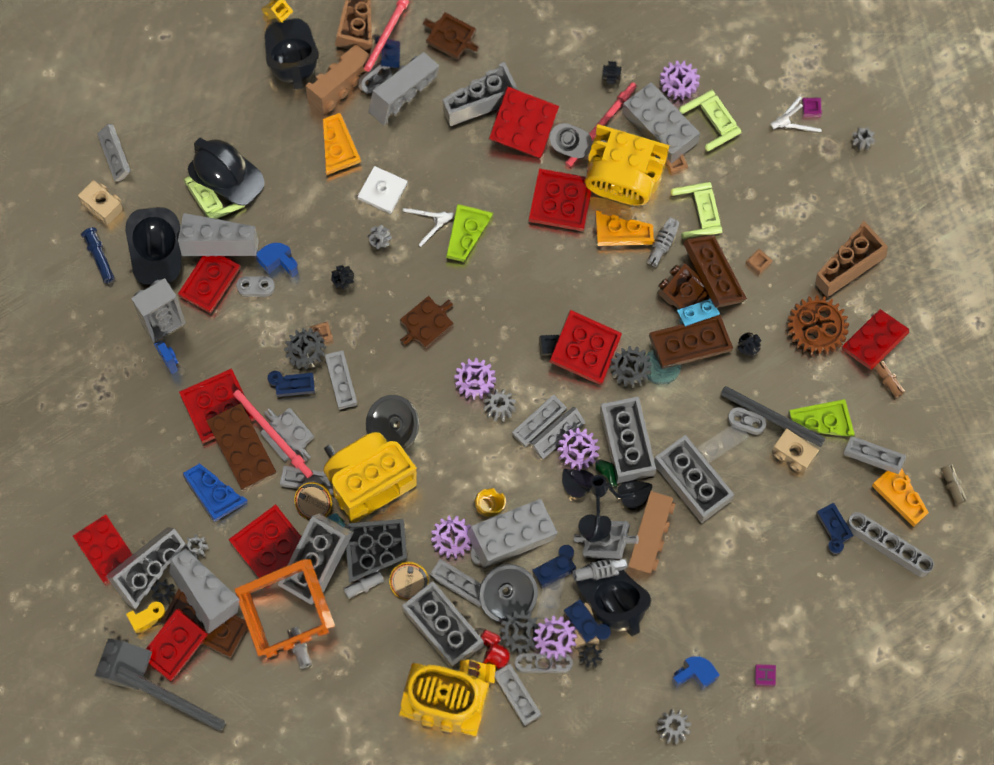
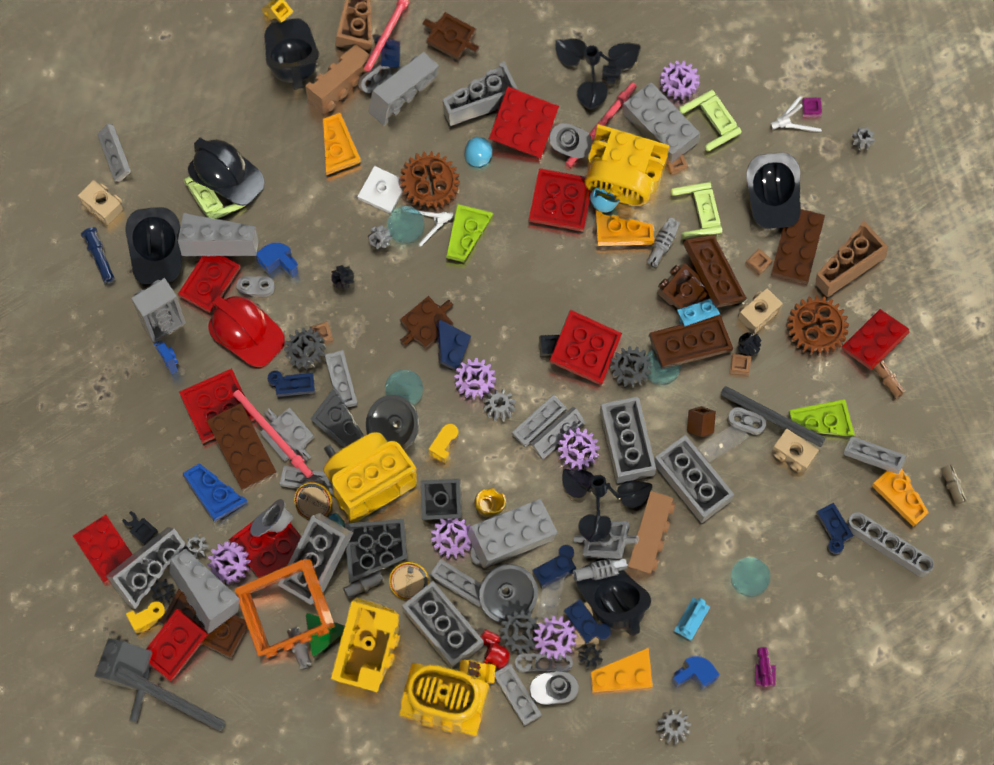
dark green animal [595,459,617,487] -> none
none -> black plate [122,511,158,545]
none -> dark grey bar [129,663,152,723]
none -> lavender gear [207,542,250,585]
none -> red piece [208,296,285,367]
none -> light grey piece [250,499,293,537]
none -> green piece [306,613,345,656]
none -> dark grey wing [310,389,364,448]
none -> yellow brick [331,598,400,692]
none -> clear light blue tile [385,370,423,405]
none -> clear light blue tile [387,206,425,243]
none -> dark orange gear [399,151,460,211]
none -> dark grey slope [420,479,462,520]
none -> yellow leg [429,424,458,464]
none -> dark blue wing [436,320,471,371]
none -> medium azure hair [464,137,493,167]
none -> light grey piece [530,671,579,704]
none -> black plant [555,38,641,109]
none -> medium azure hair [590,188,620,213]
none -> light orange wing [591,648,653,693]
none -> medium azure hinge [674,597,710,640]
none -> reddish brown panel [687,406,716,437]
none -> medium nougat tile [730,353,751,376]
none -> clear light blue tile [731,557,770,597]
none -> tan brick [738,288,783,334]
none -> black piece [746,152,801,229]
none -> magenta axle [757,647,773,687]
none -> reddish brown plate [771,209,825,284]

